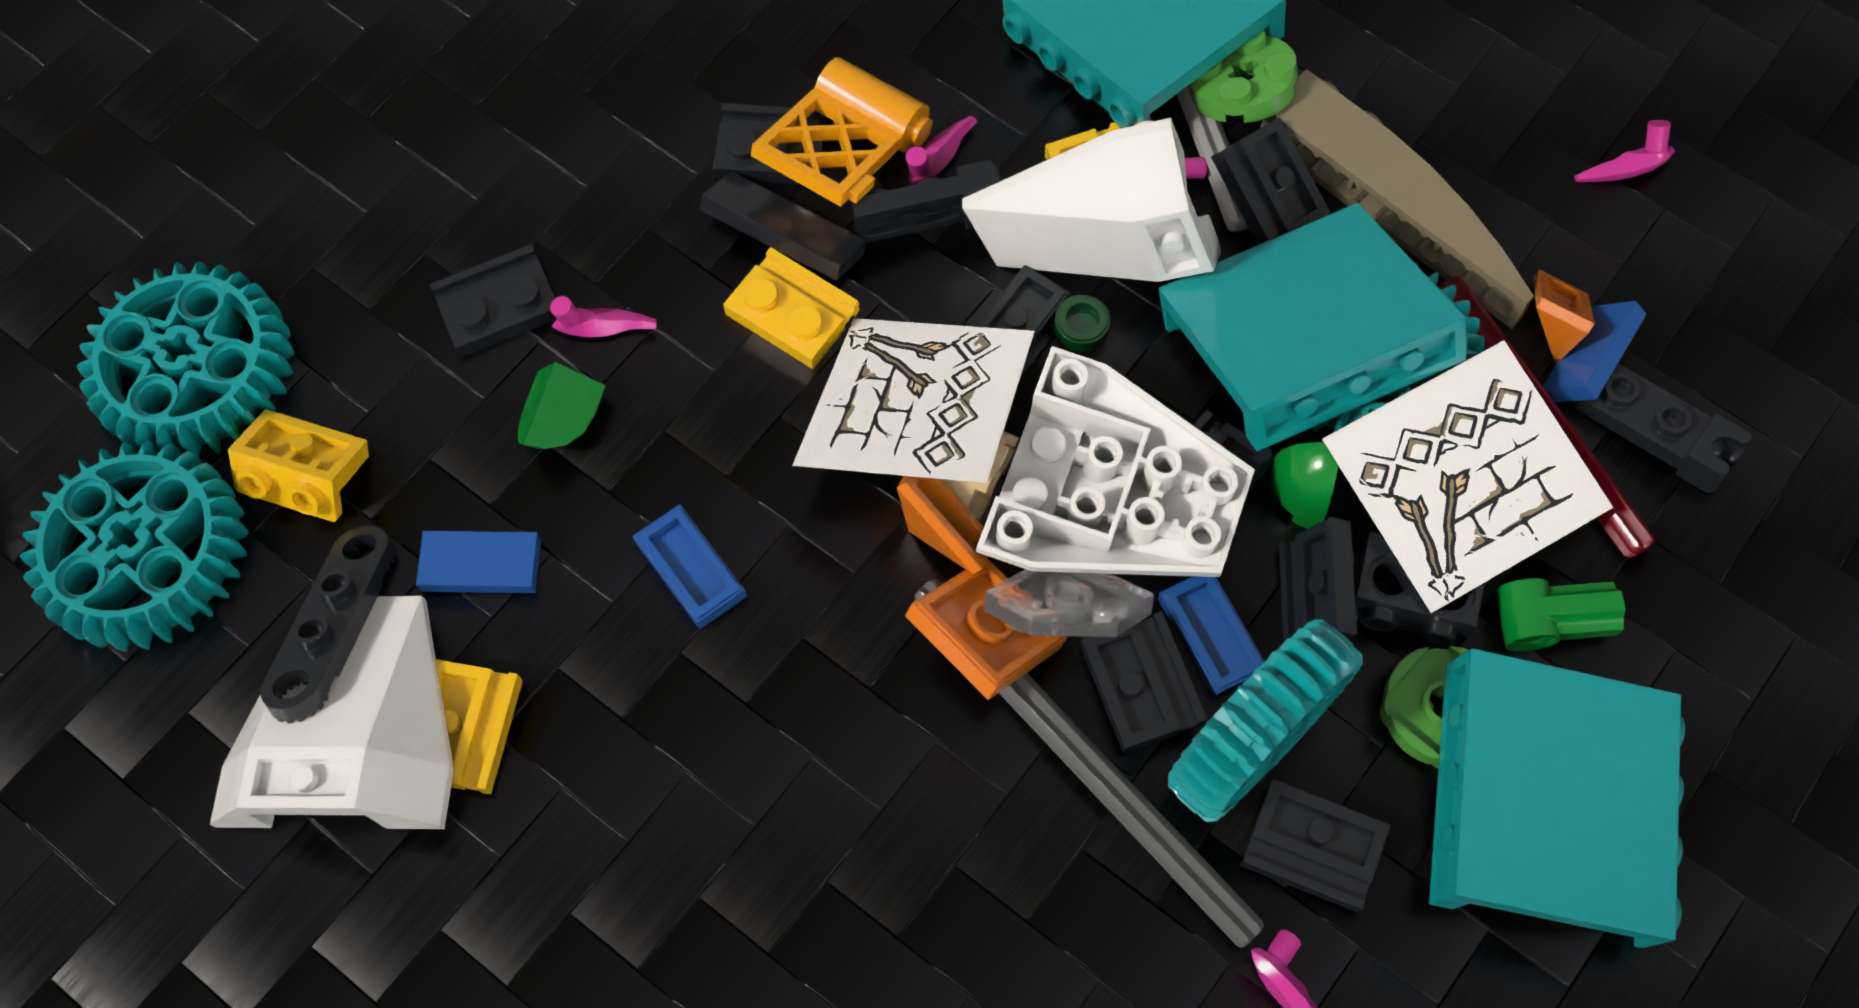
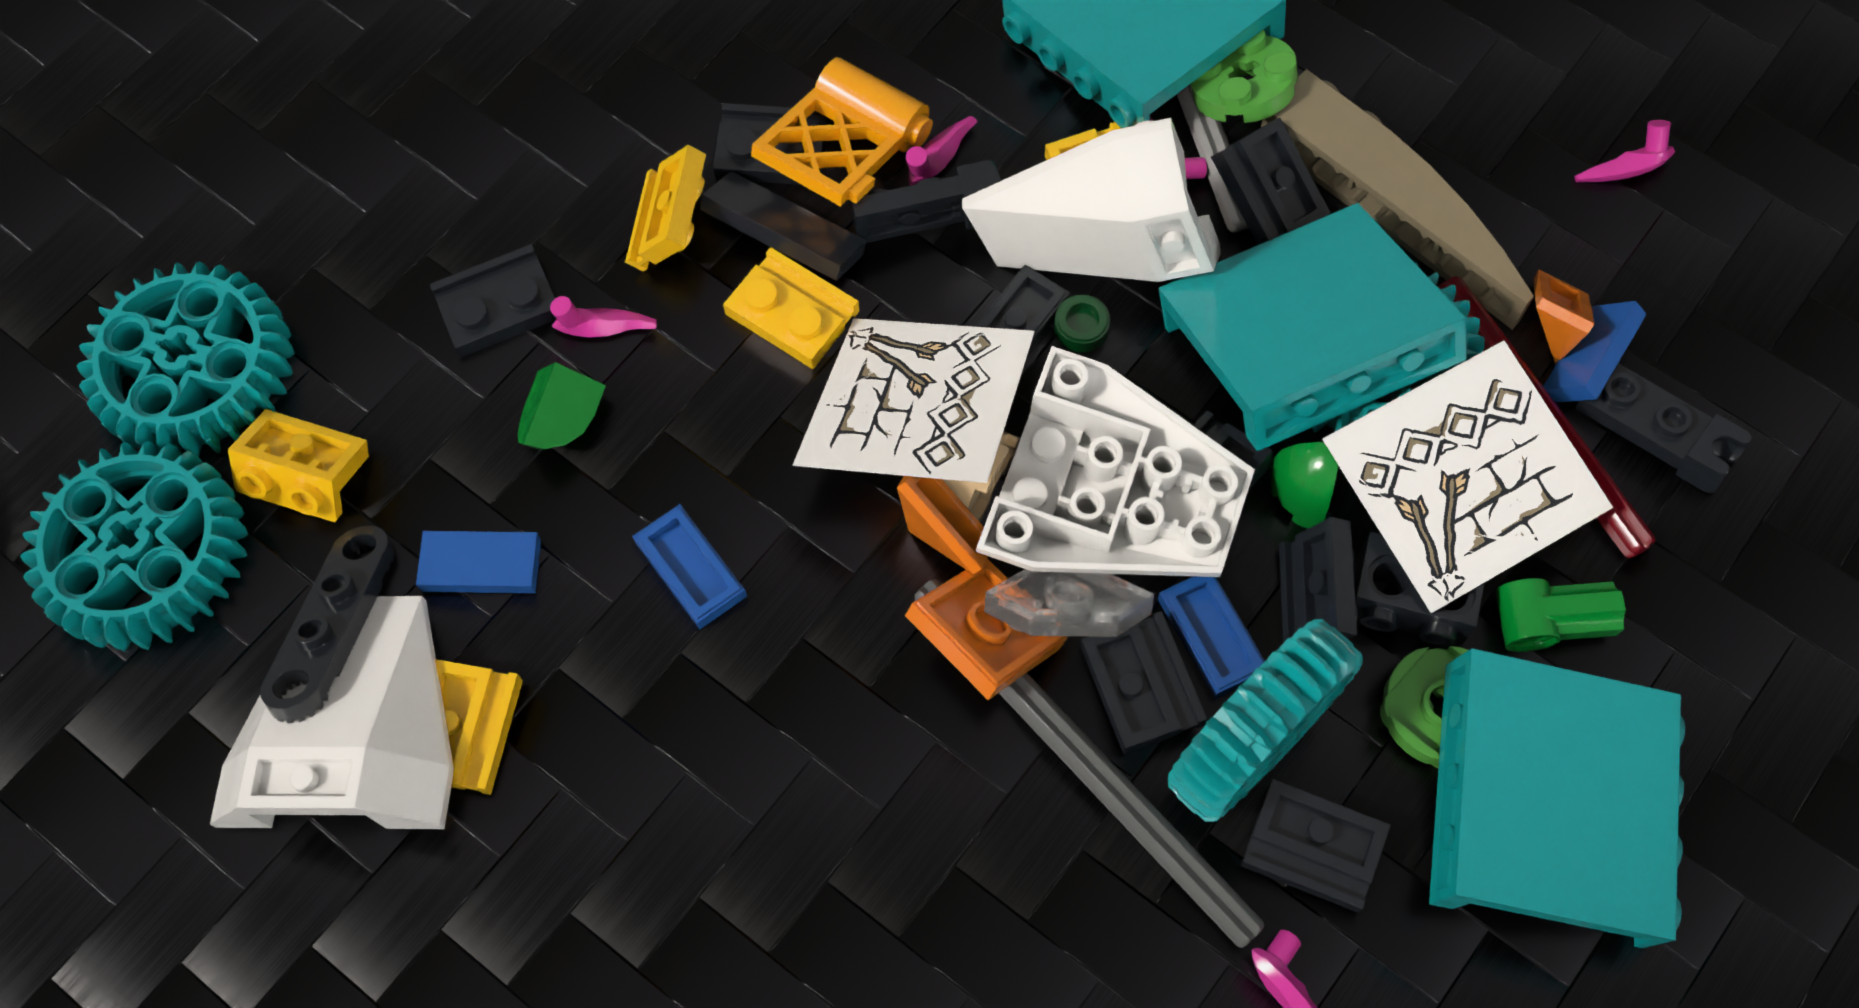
none -> yellow plate [625,145,706,271]

